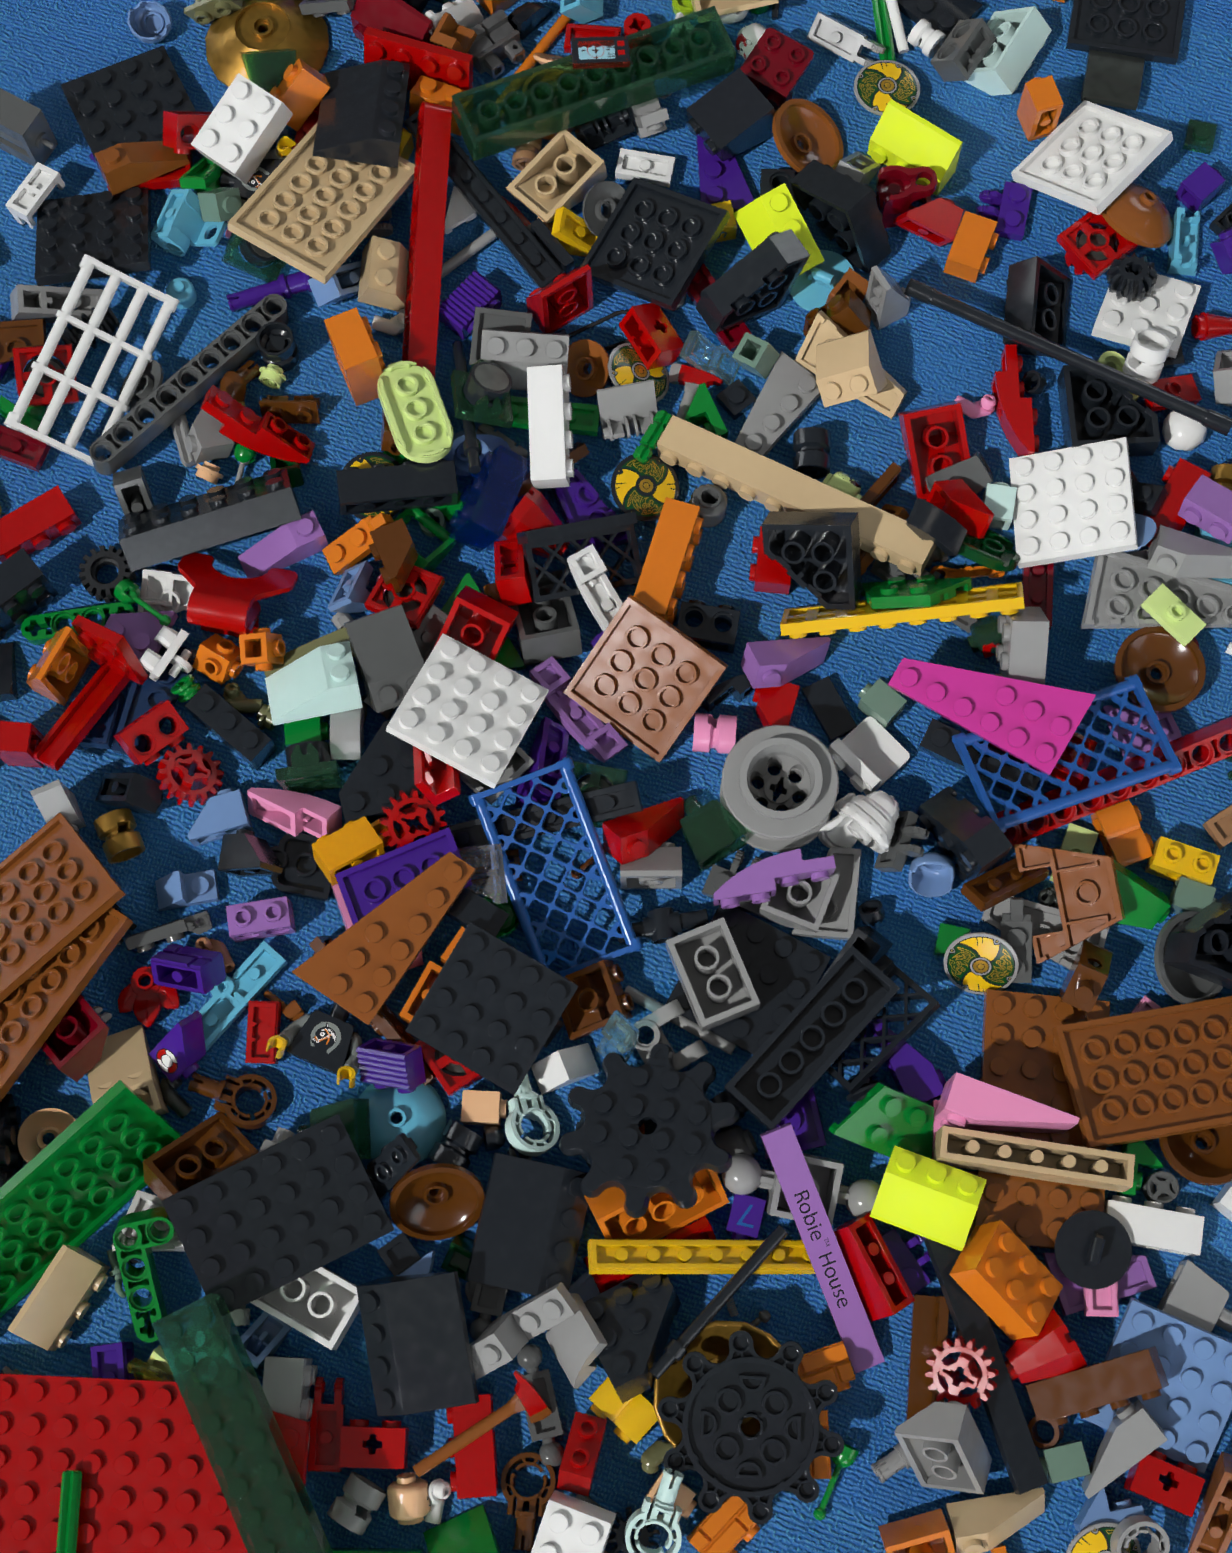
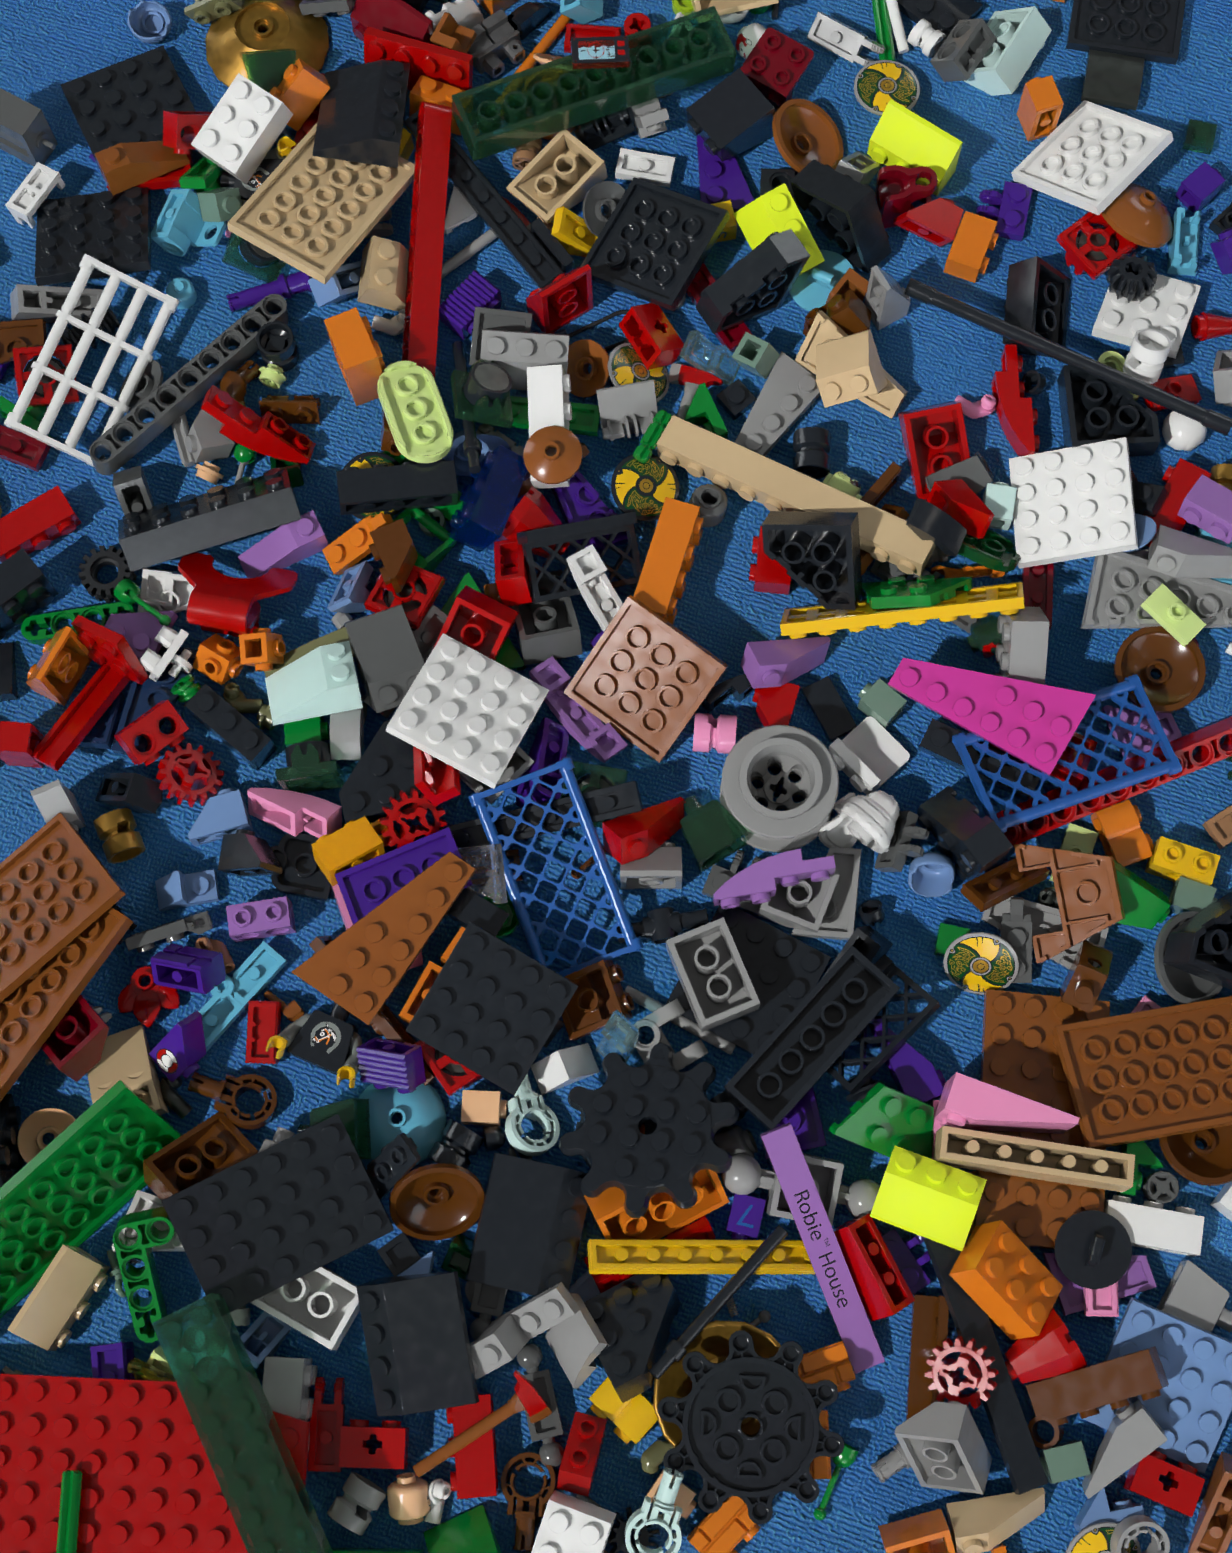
black brick [677,600,740,654] -> none
none -> dark orange dish [523,426,583,484]

